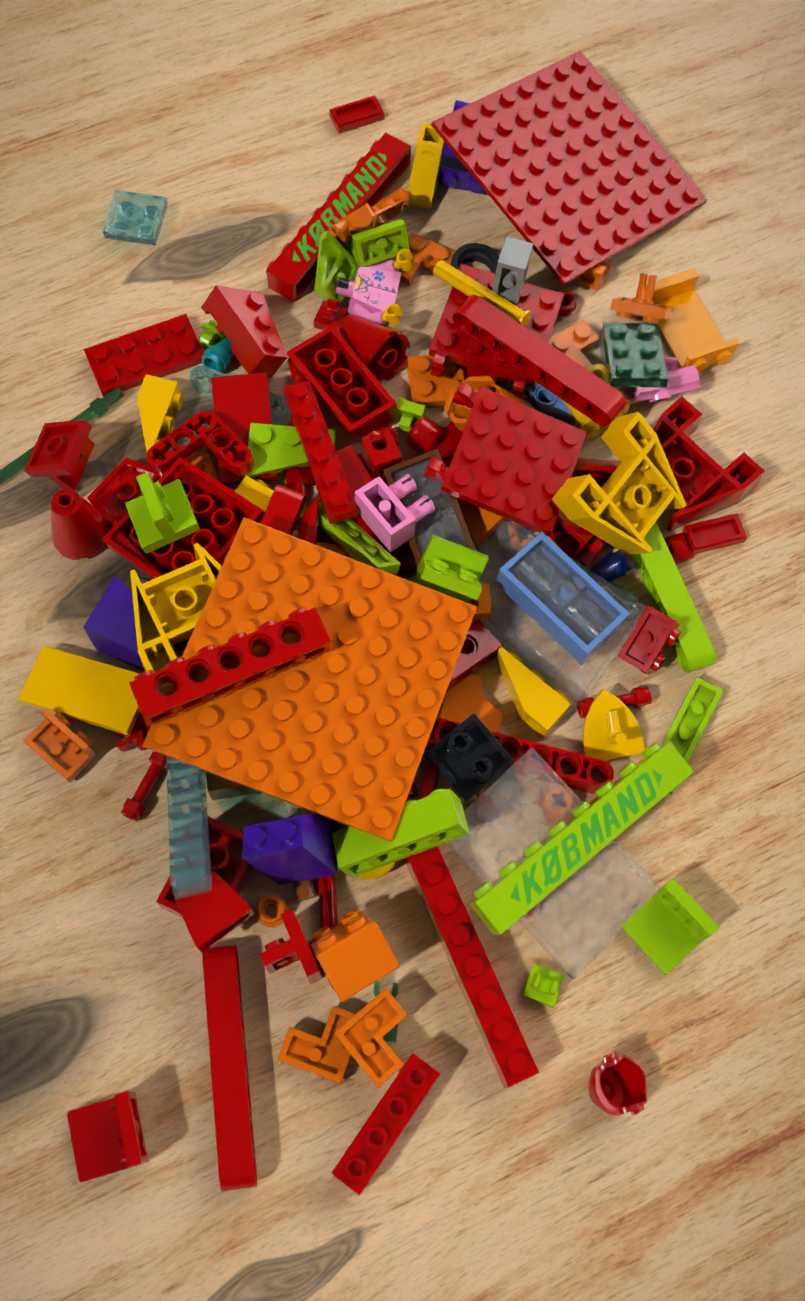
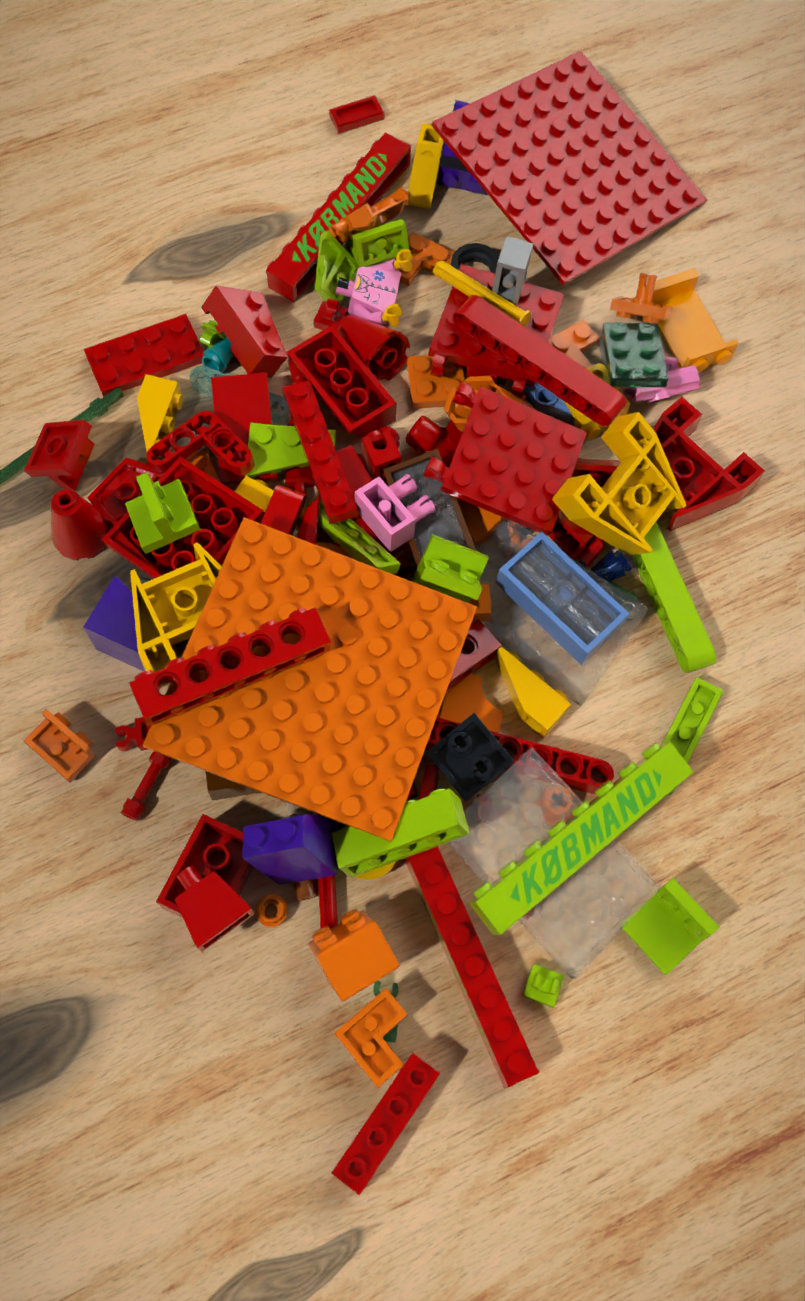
yellow tile [18,645,141,736] -> none
red bracket [67,1091,149,1182] -> none
clear light blue plate [103,190,168,246] -> none
clear light blue beam [166,756,212,899] -> none
red beam [202,944,257,1192] -> none
red bracket [260,909,322,984] -> none
orange plate [277,1006,356,1084] -> none
lime tile [396,398,426,432] -> none
red plate [558,291,576,317] -> none
orange panel [574,262,611,291] -> none
red bar [577,686,652,719] -> none
yellow shield [583,689,645,761] -> none
red cap [588,1051,648,1116] -> none
red bracket [618,605,681,675] -> none
red slope [664,532,694,564] -> none
red tile [682,513,747,554] -> none

